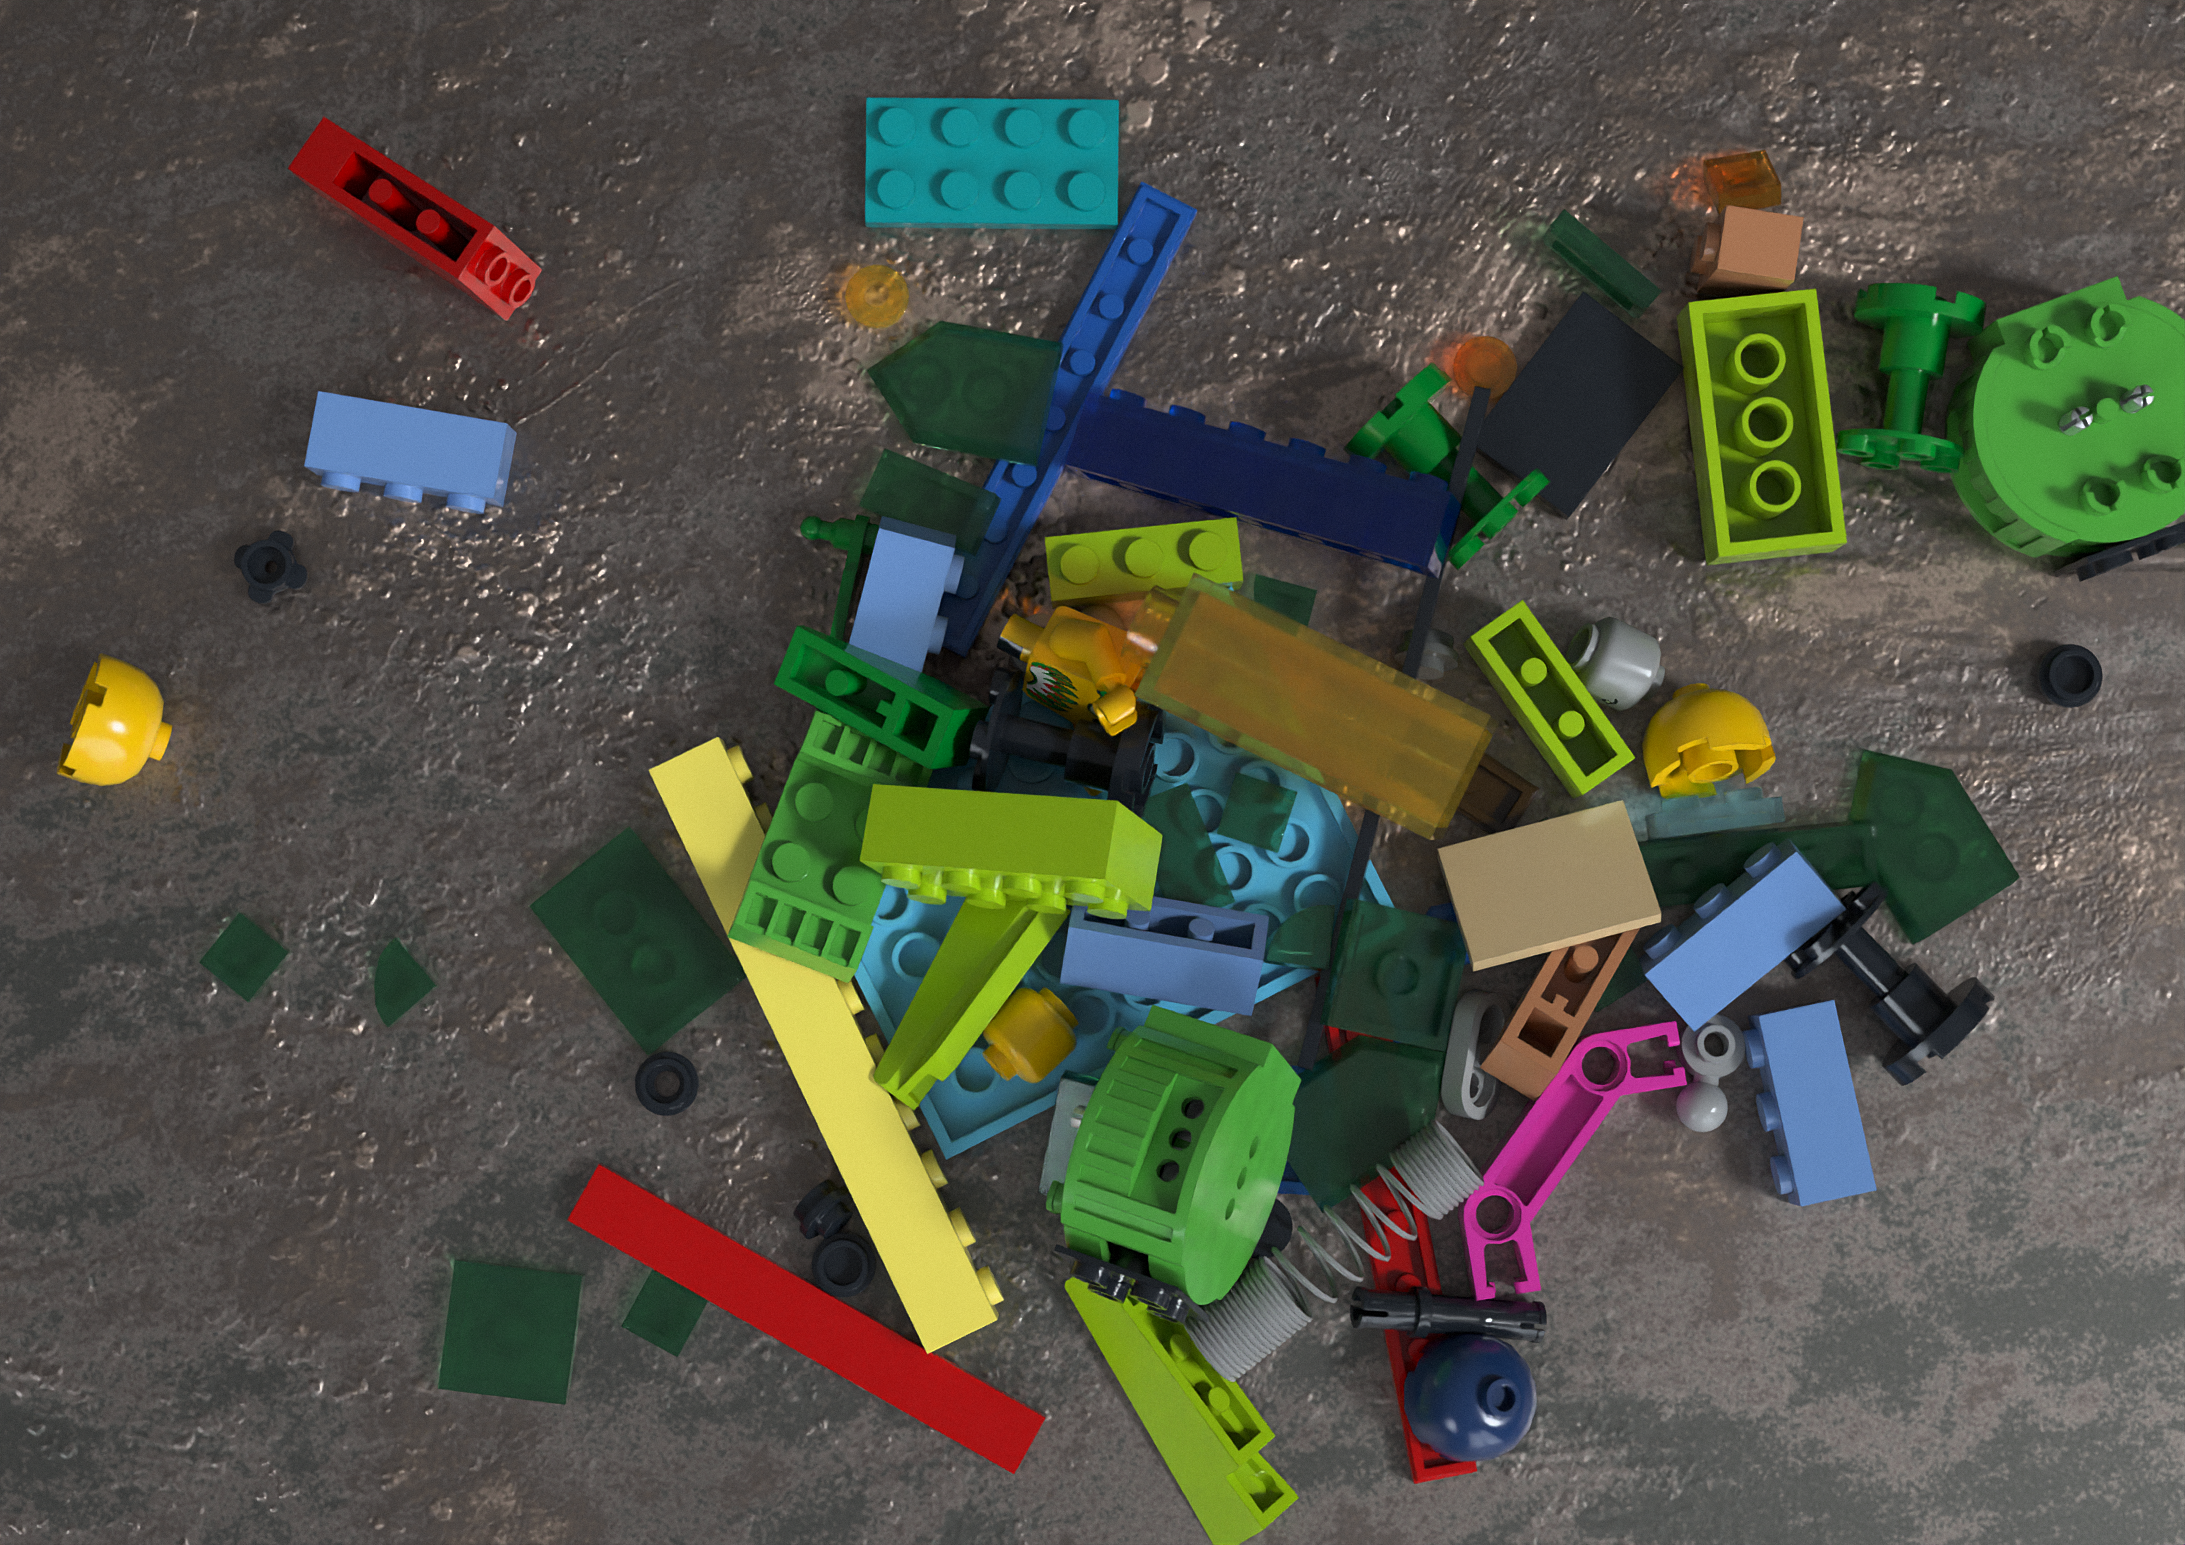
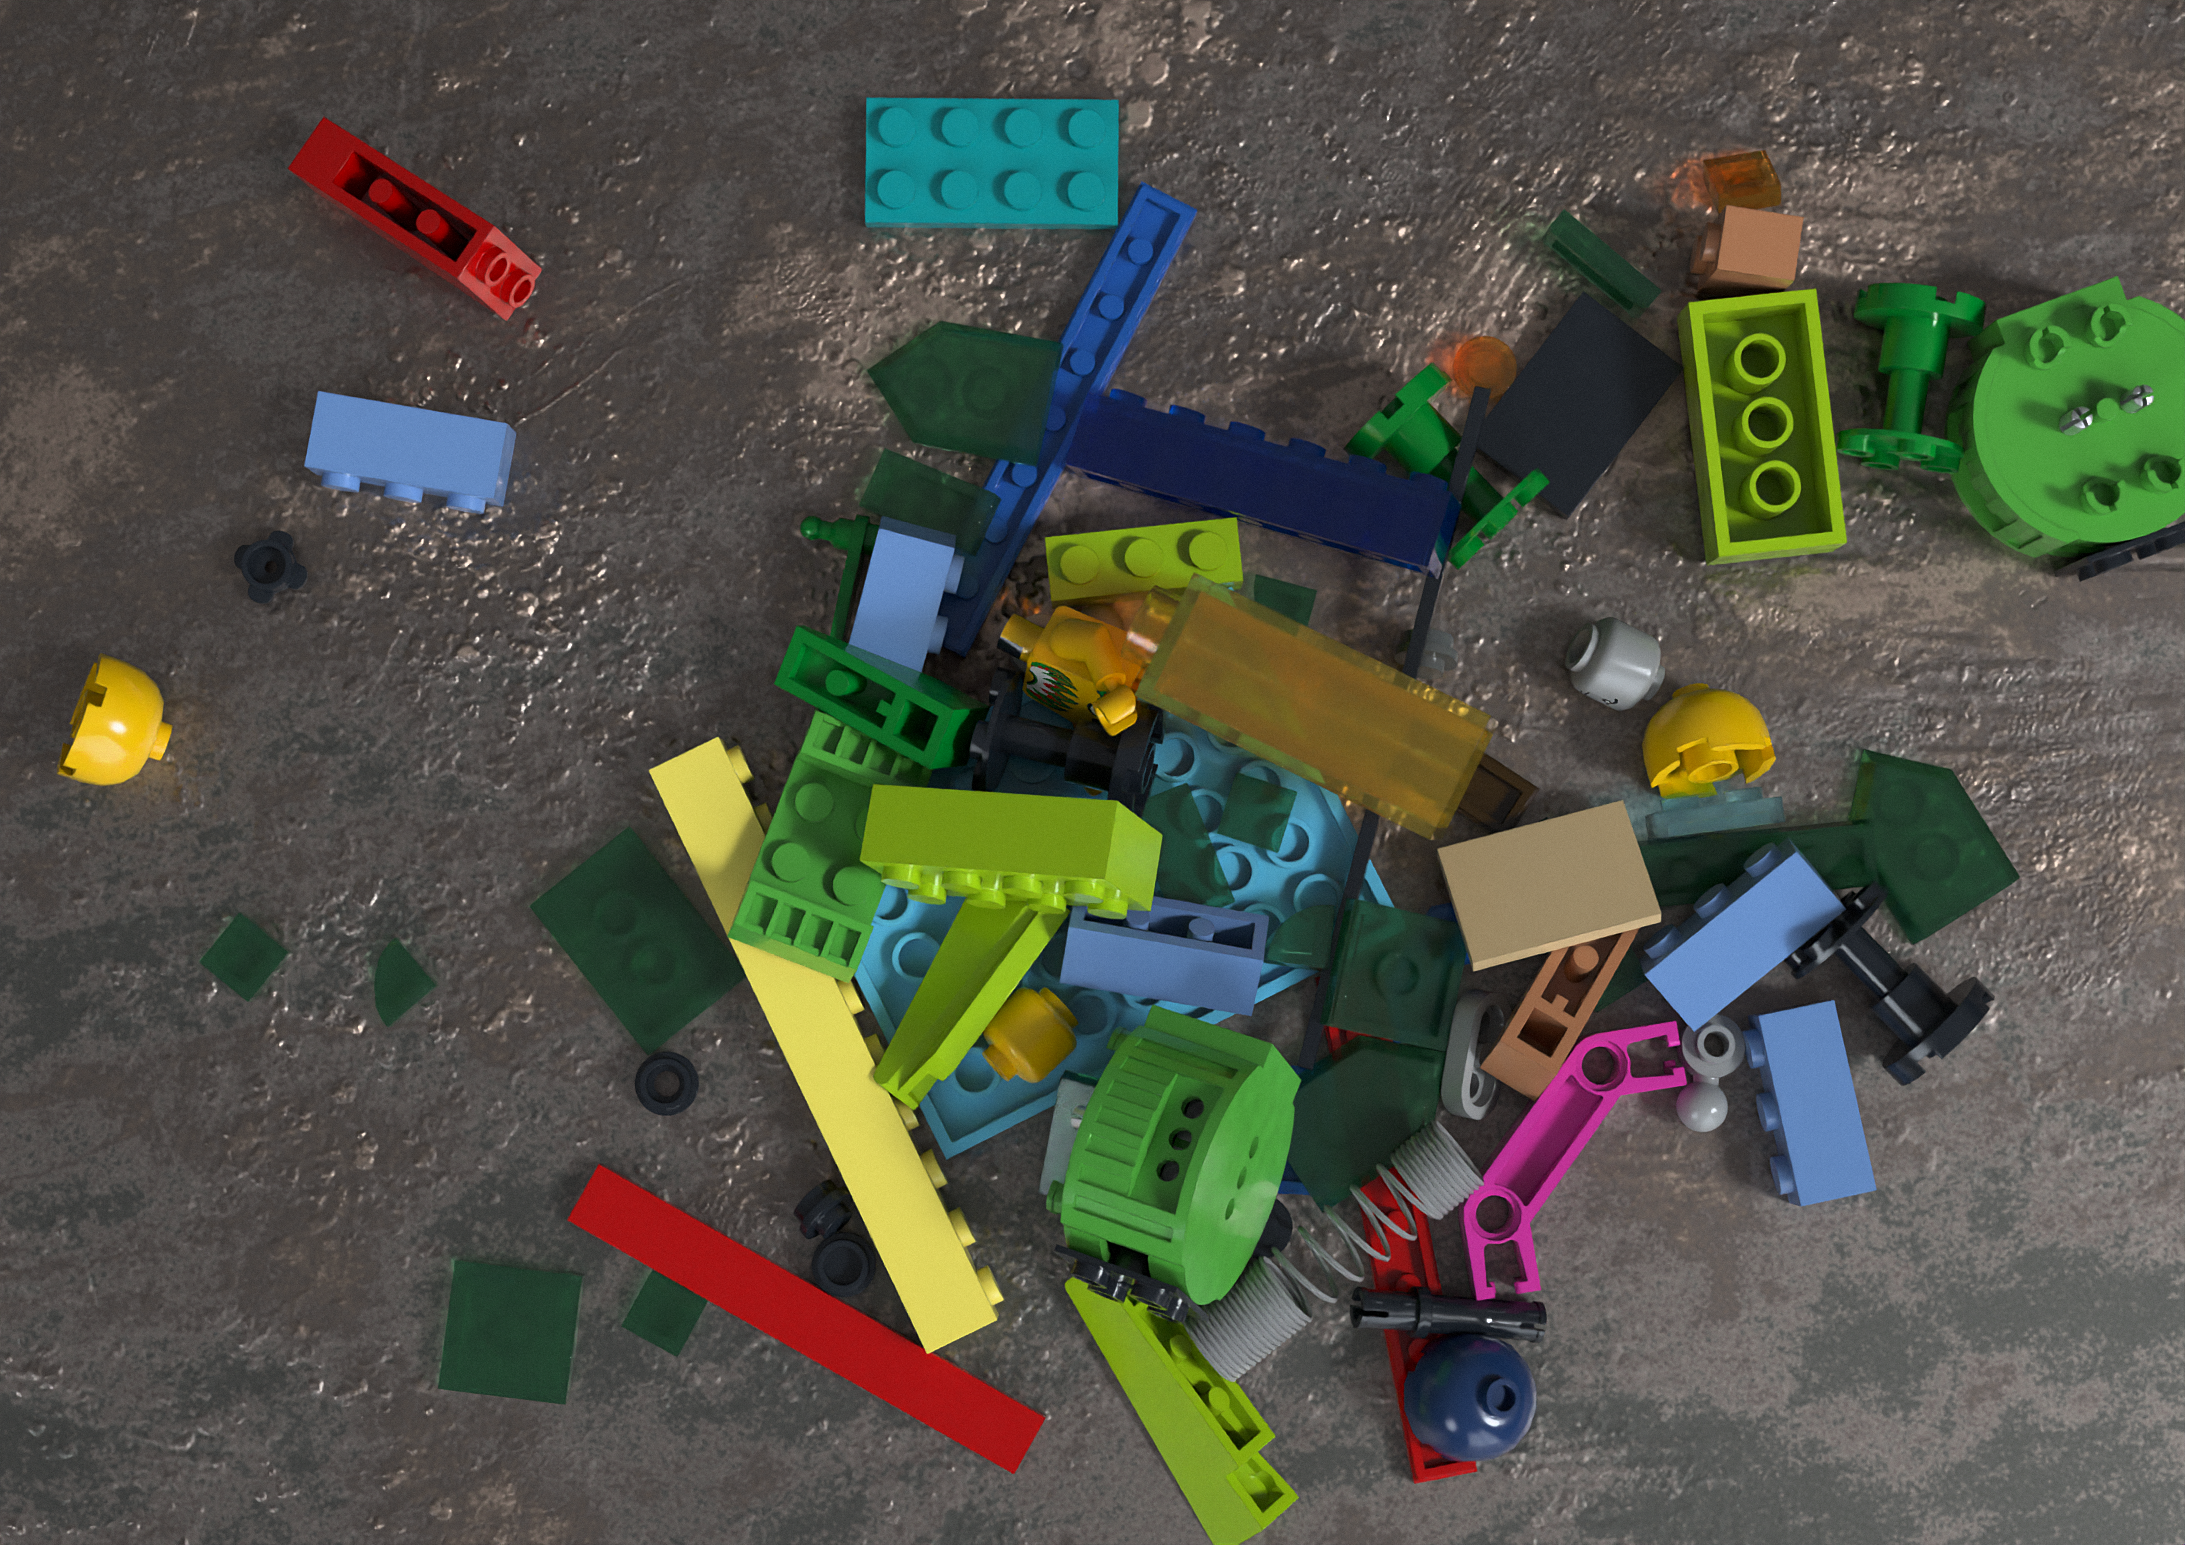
clear yellow plate [846,265,909,329] -> none
lime brick [1463,600,1635,799] -> none
black plate [2037,644,2103,708] -> none

